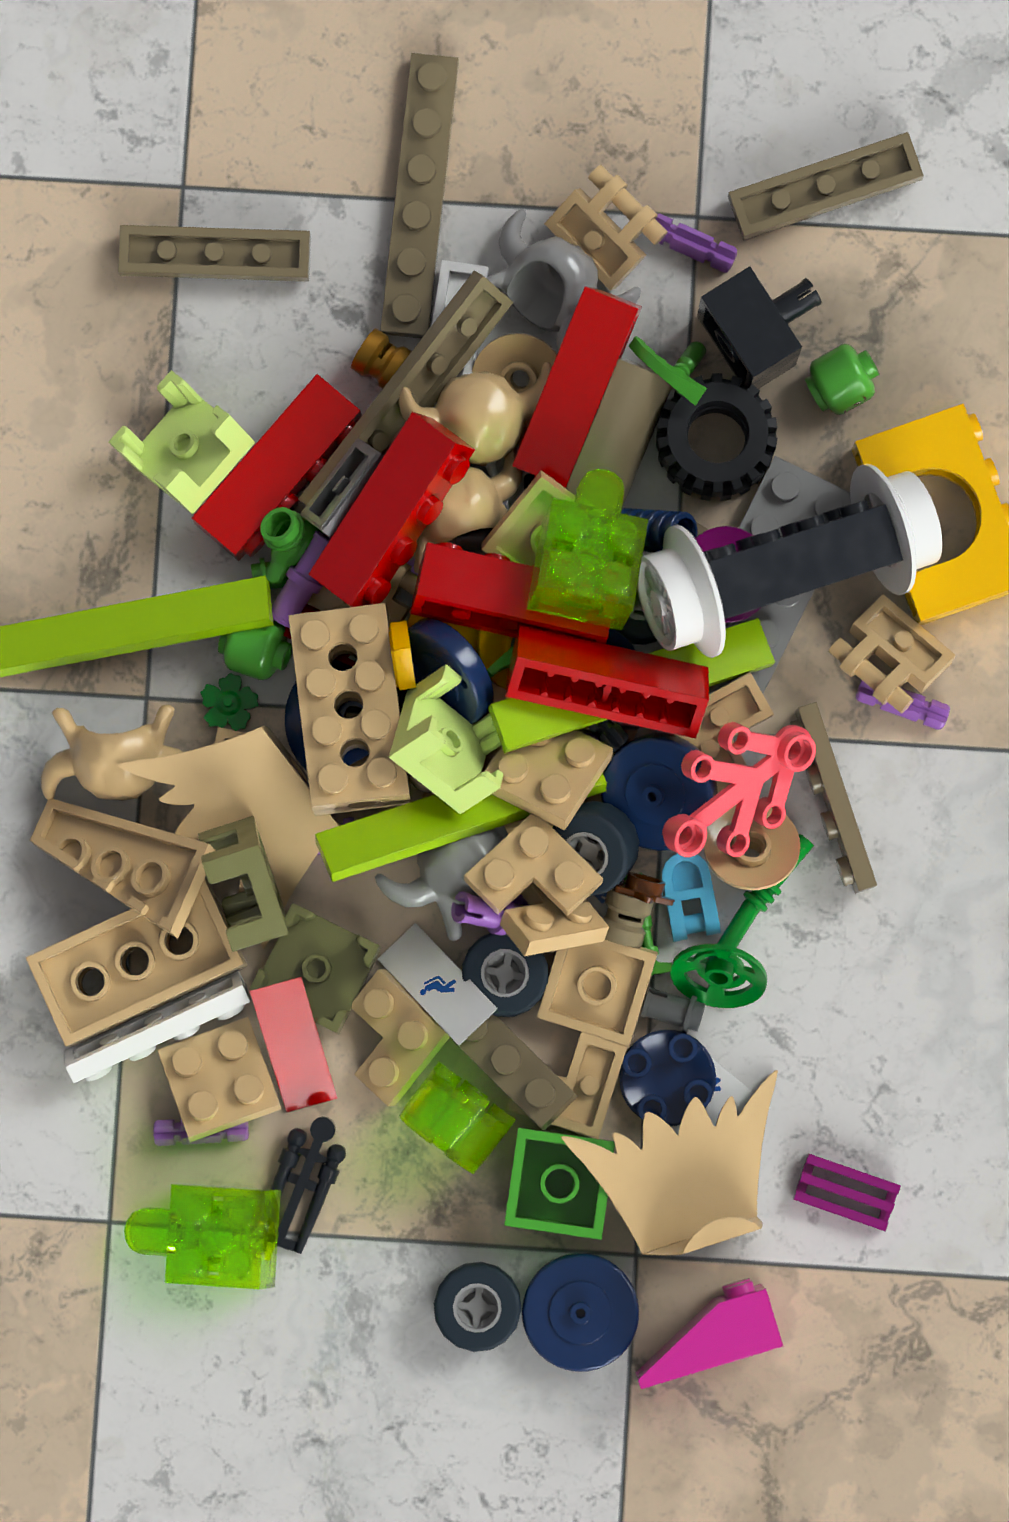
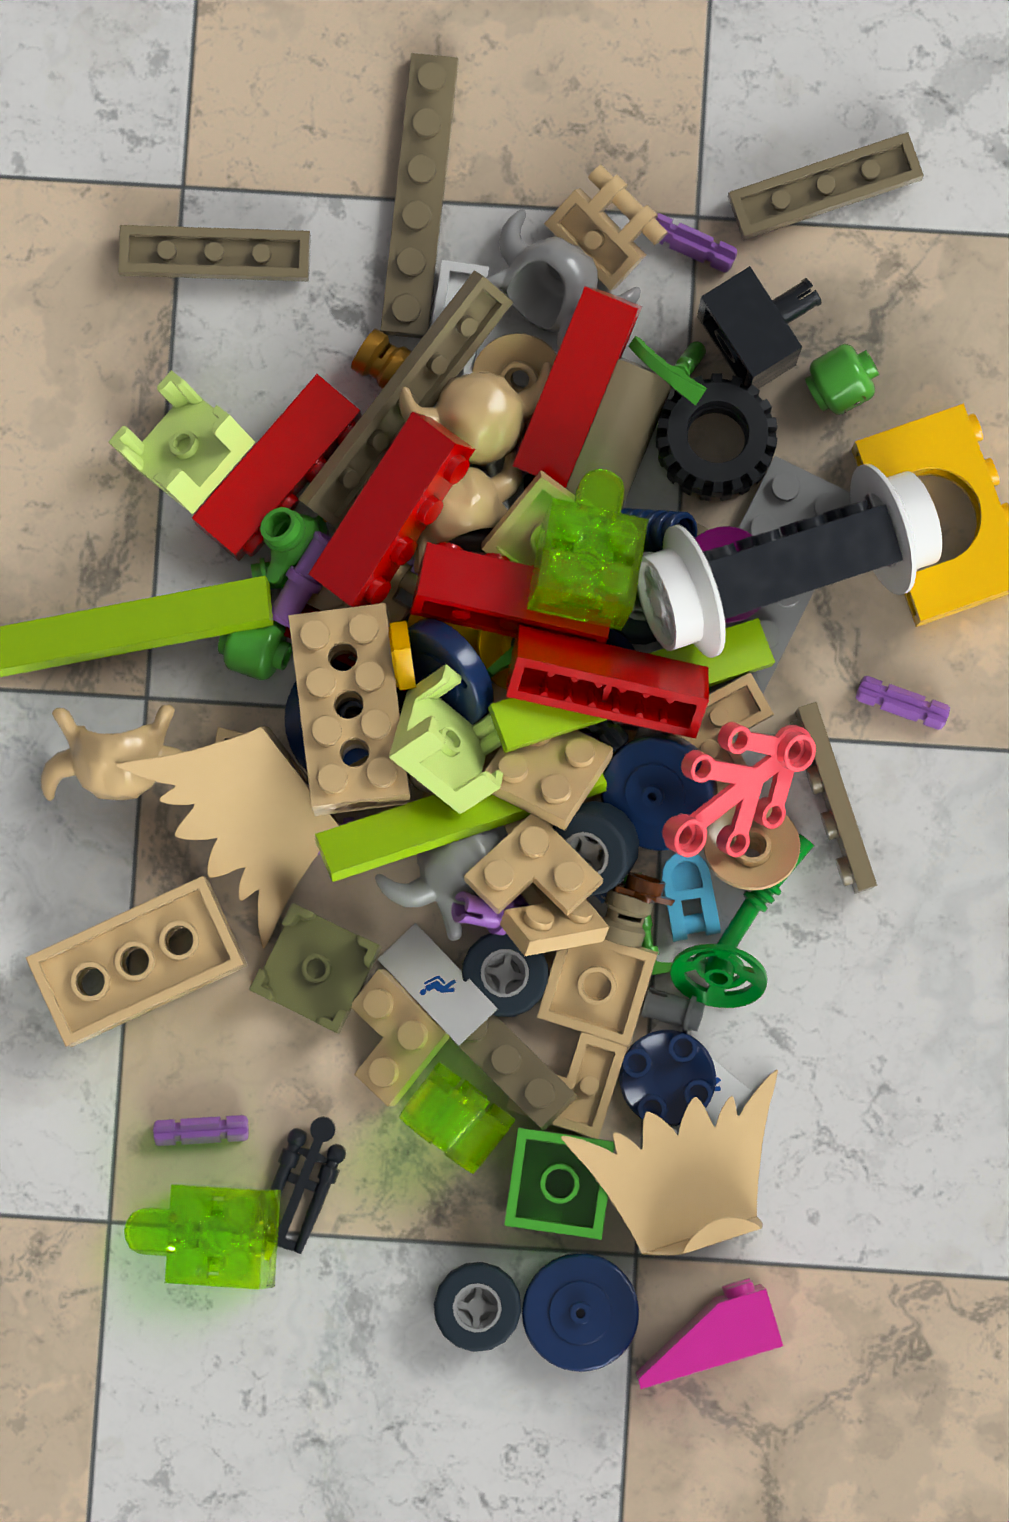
tan wing [29,798,216,939] -> none
white plate [64,970,251,1083] -> none
tan plate [157,1017,282,1142] -> none
olive panel [198,816,289,952] -> none
green plant [200,673,259,731] -> none
sticker [250,977,338,1113] -> none
flat silver tile [300,438,384,538] -> none
magenta tile [793,1153,901,1232] -> none
tan plate [828,594,956,714] -> none

